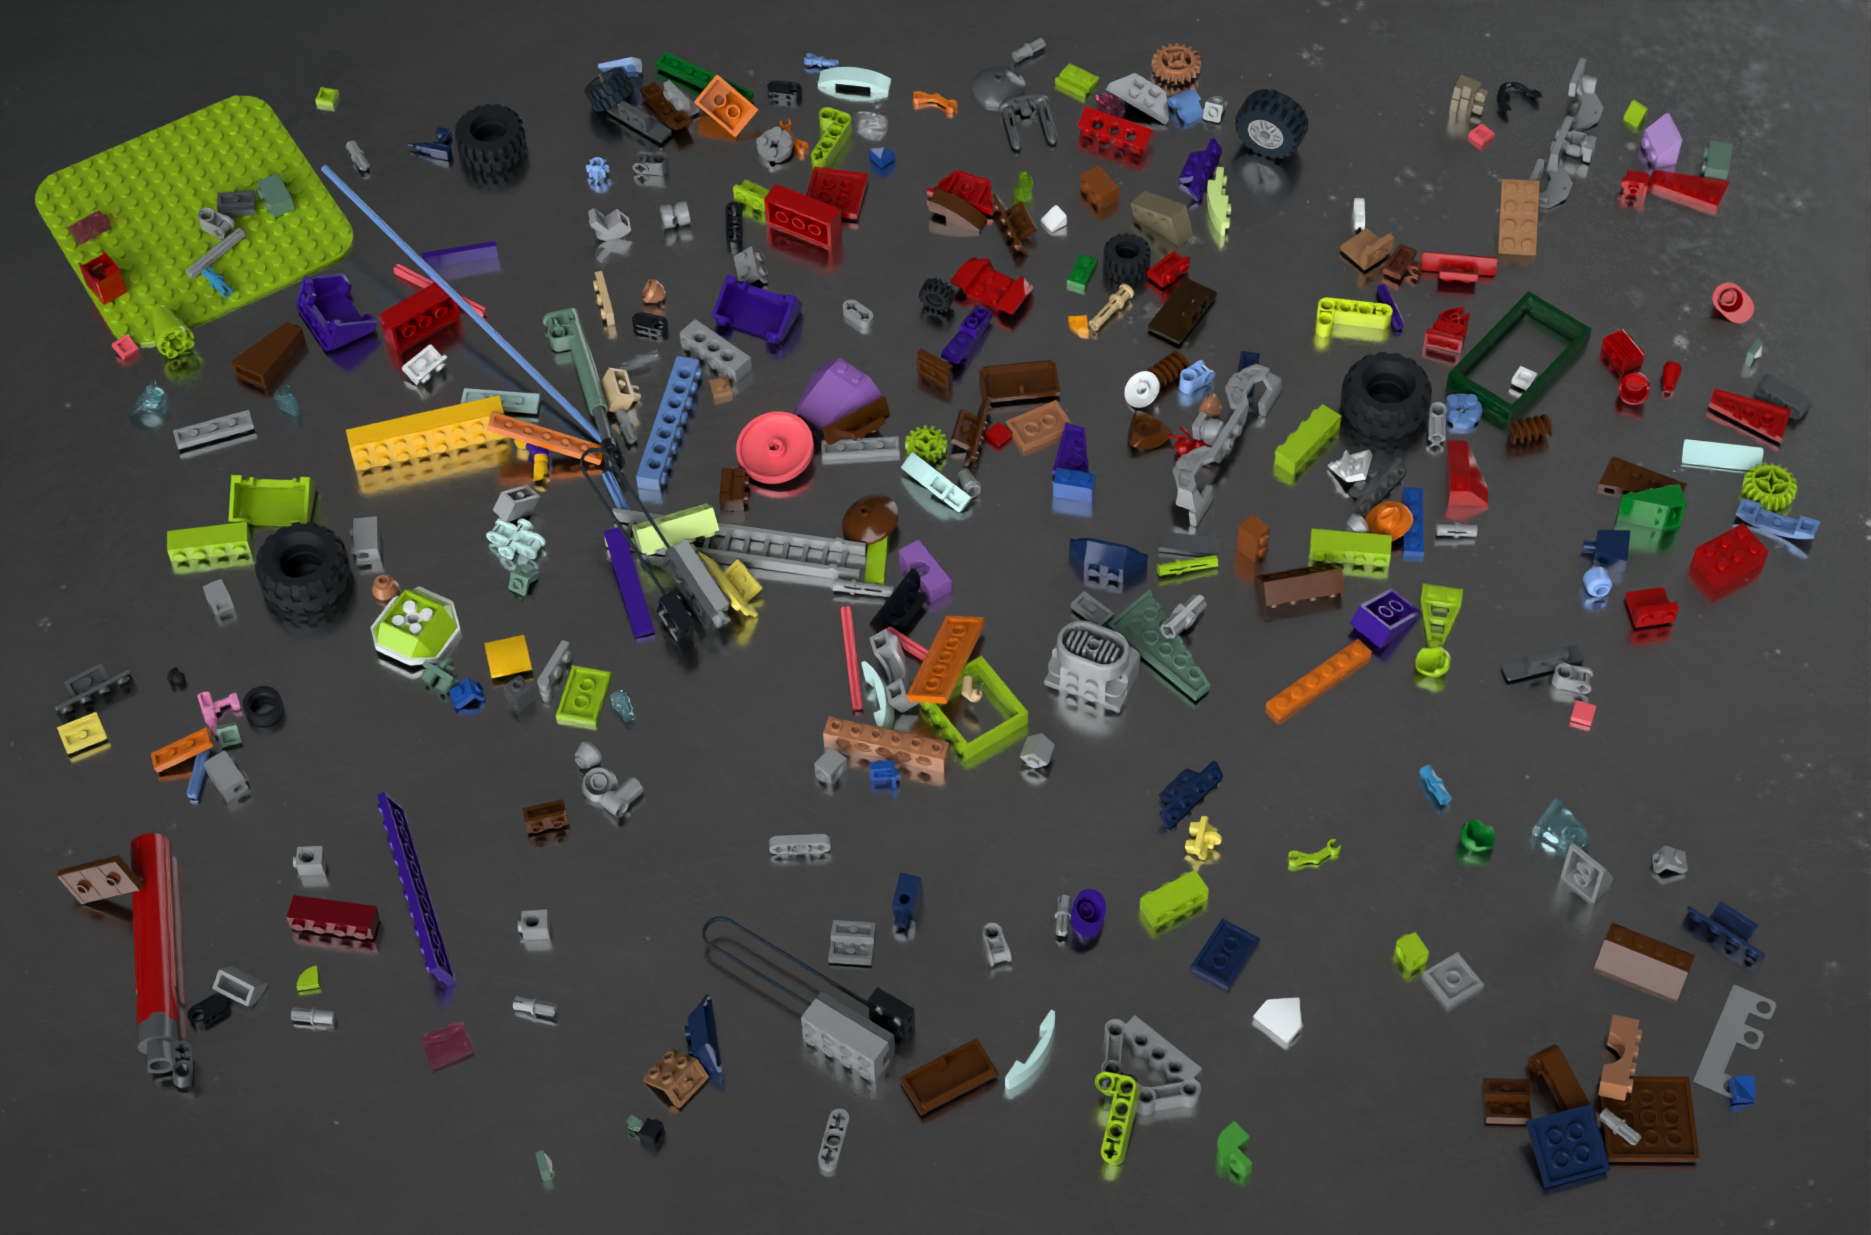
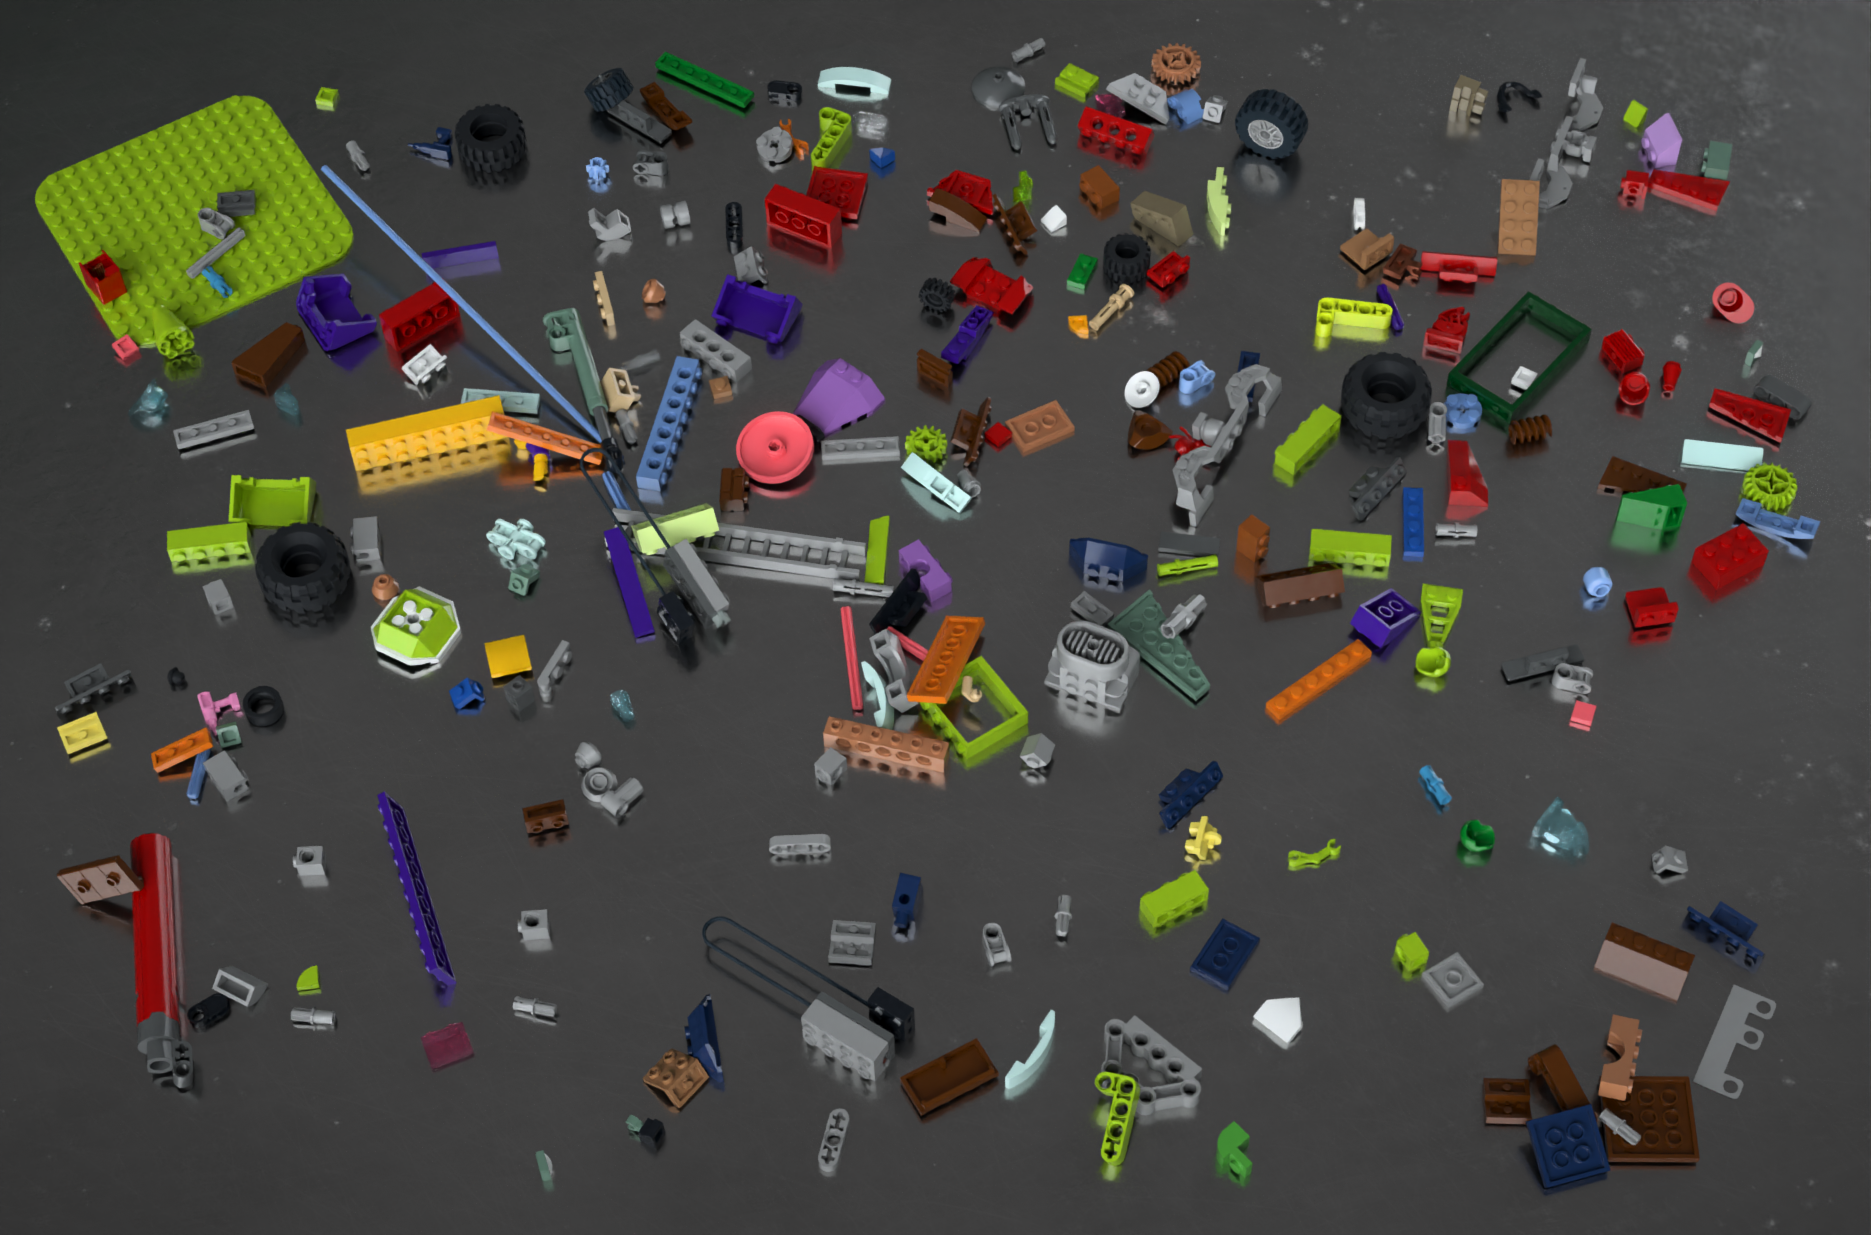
clear pink bracket [67,211,112,246] -> none
sand green brick [256,173,295,218] -> none
dark red brick [286,895,380,939] -> none
coral axle [393,264,487,317] -> none
sand green hips [421,658,460,694] -> none
light grey brick [493,485,540,522] -> none
lime tile [556,665,612,726] -> none
medium blue slope [598,57,642,79] -> none
black piece [632,312,669,336] -> none
light grey bracket [663,80,700,117] -> none
orange slope [694,75,759,138] -> none
light yellow bracket [697,552,763,617] -> none
lime bracket [733,179,770,212] -> none
medium blue piece [804,53,838,68] -> none
reddish brown bracket [822,396,890,445] -> none
reddish brown dish [842,494,899,545] -> none
light grey beam [843,299,874,328] -> none
blue bracket [869,760,900,789] -> none
orange piece [913,91,957,113] -> none
reddish brown container [979,360,1061,402] -> none
dark purple wing [1052,423,1089,475] -> none
blue brick [1053,468,1096,503] -> none
dark purple piece [1071,889,1106,938] -> none
dark brown bracket [1147,278,1217,344] -> none
dark purple bracket [1179,138,1222,201] -> none
nougat cone [1198,393,1223,418] -> none
white slope [1328,450,1373,482] -> none
light grey cone [1344,514,1370,533] -> none
orange hat [1364,501,1413,542] -> none
coral tile [1469,123,1495,146] -> none
light grey slope [1561,843,1613,904] -> none
dark blue torso [1582,530,1630,573] -> none
blue slope [1728,1075,1755,1103] -> none

